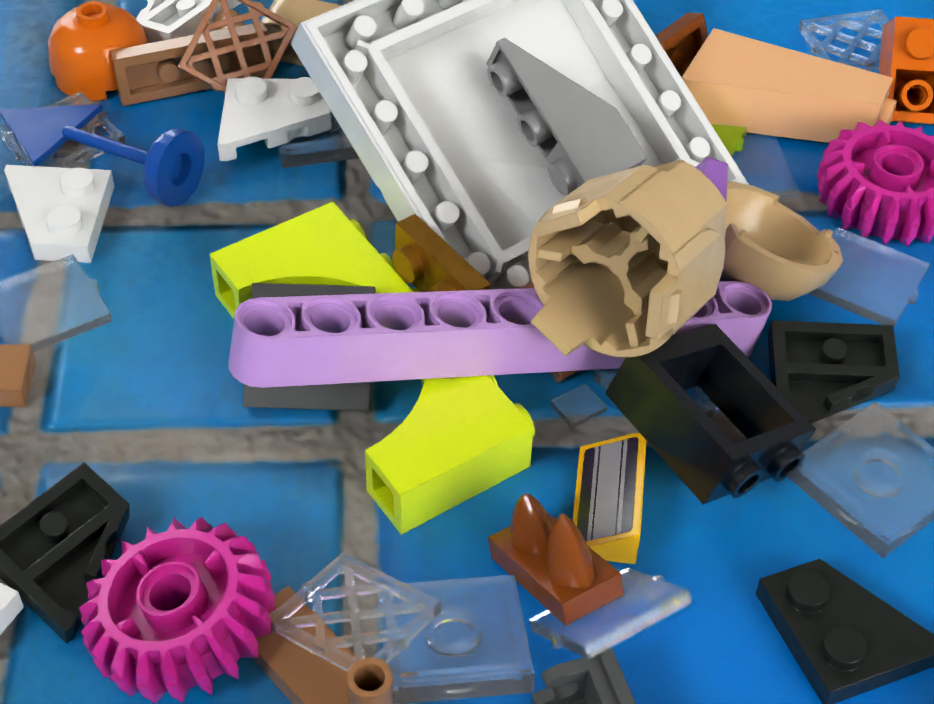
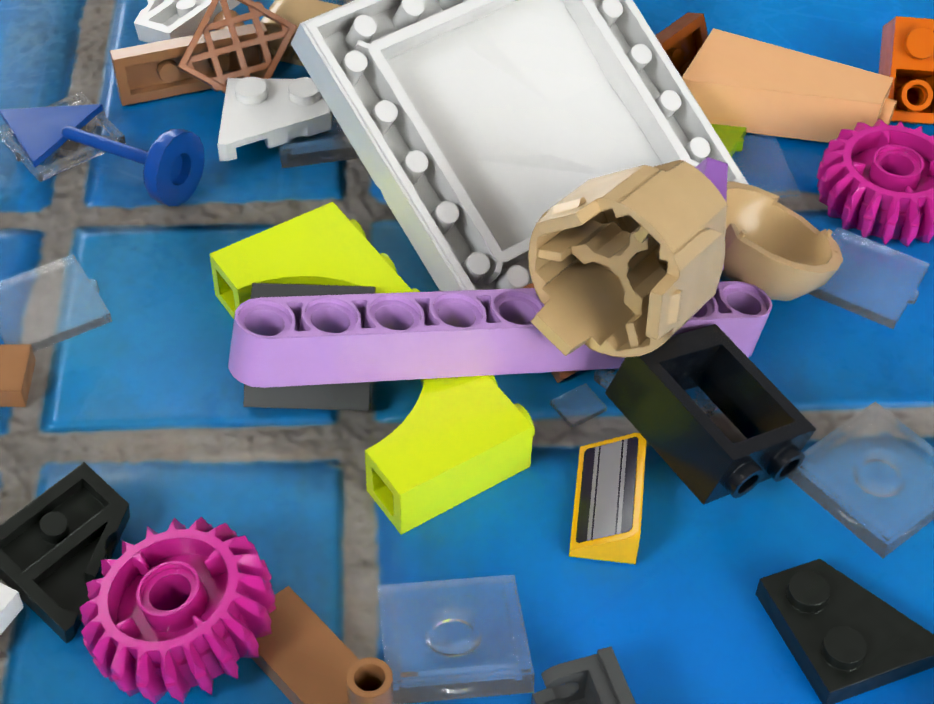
white wing [4,165,114,263] -> none
orange cylinder [48,1,149,101] -> none
clear window [269,553,441,672] -> none
pearl gold plate [392,214,491,292] -> none
light grey slope [486,37,648,195] -> none
dark orange tile [488,494,624,626] -> none
clear piece [529,567,692,660] -> none
pearl dark grey wing [768,320,900,423] -> none
clear window [798,9,889,71] -> none

